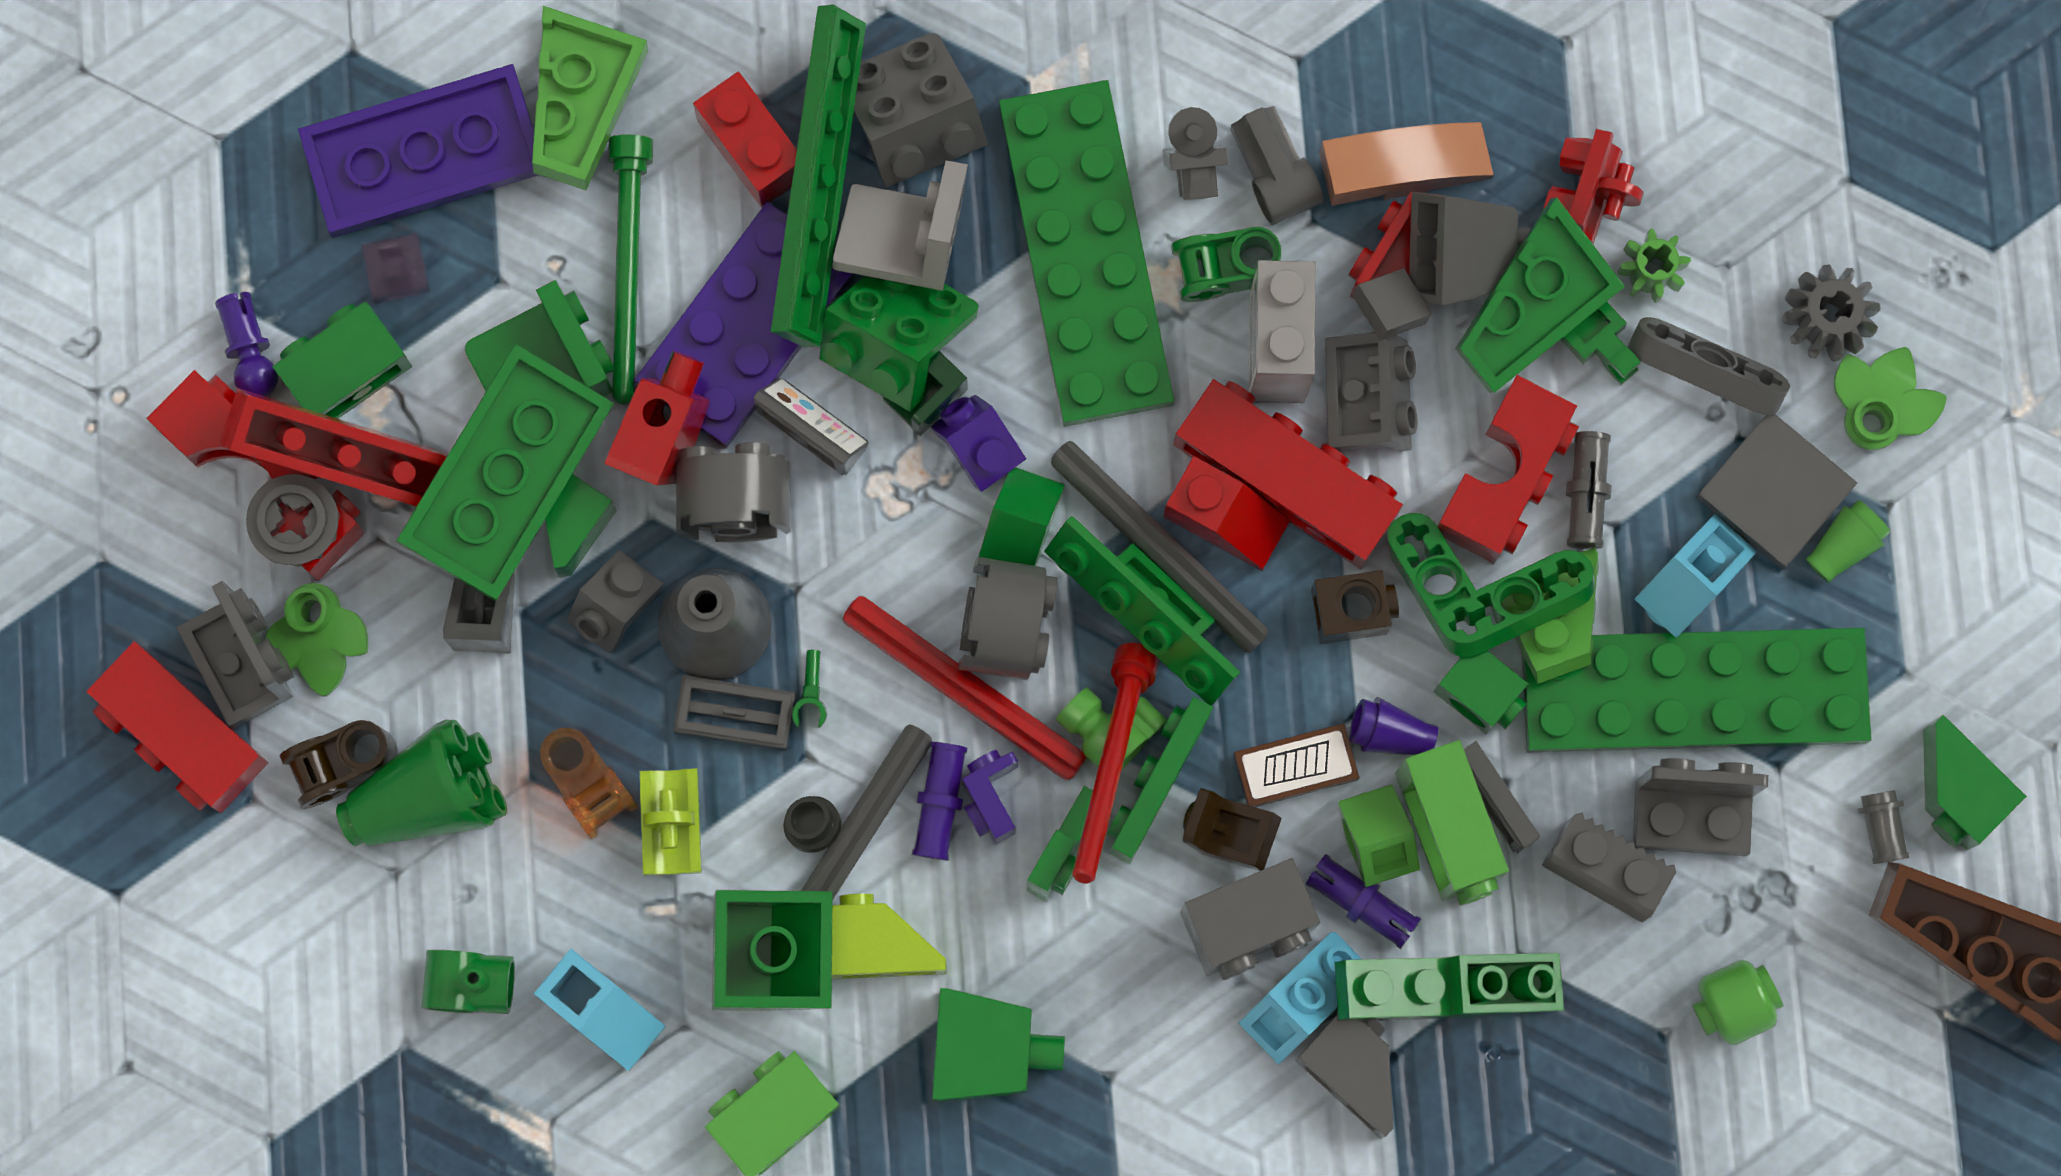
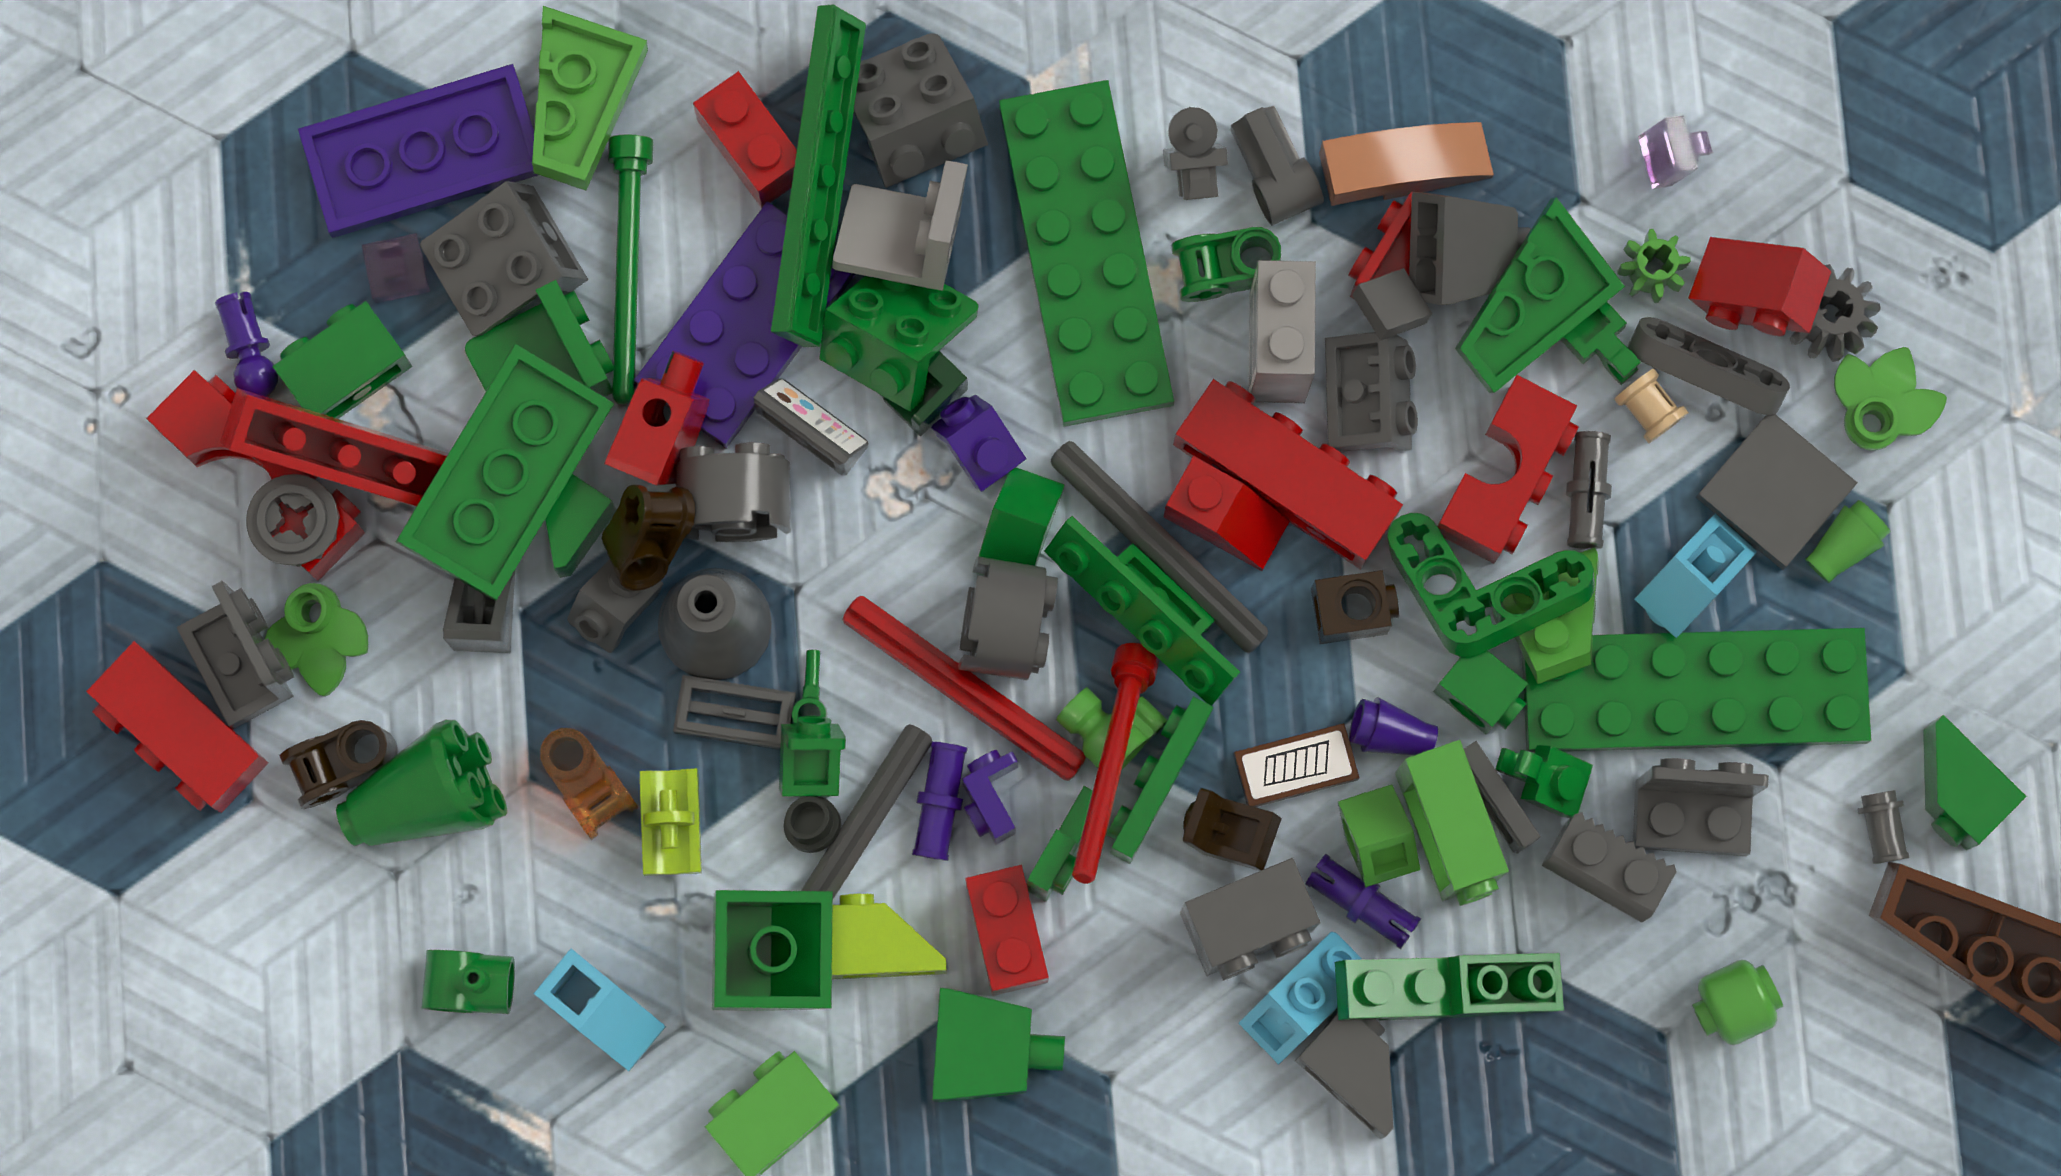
red hips [1543,129,1644,244] -> none
none -> dark grey bracket [420,181,588,336]
none -> dark brown piece [601,484,695,591]
none -> green bracket [779,716,846,797]
none -> red brick [965,864,1049,996]
none -> green plate [1495,745,1593,818]
none -> tan bush [1614,368,1689,443]
none -> clear purple tile [1638,115,1713,189]
none -> red brick [1688,237,1831,336]

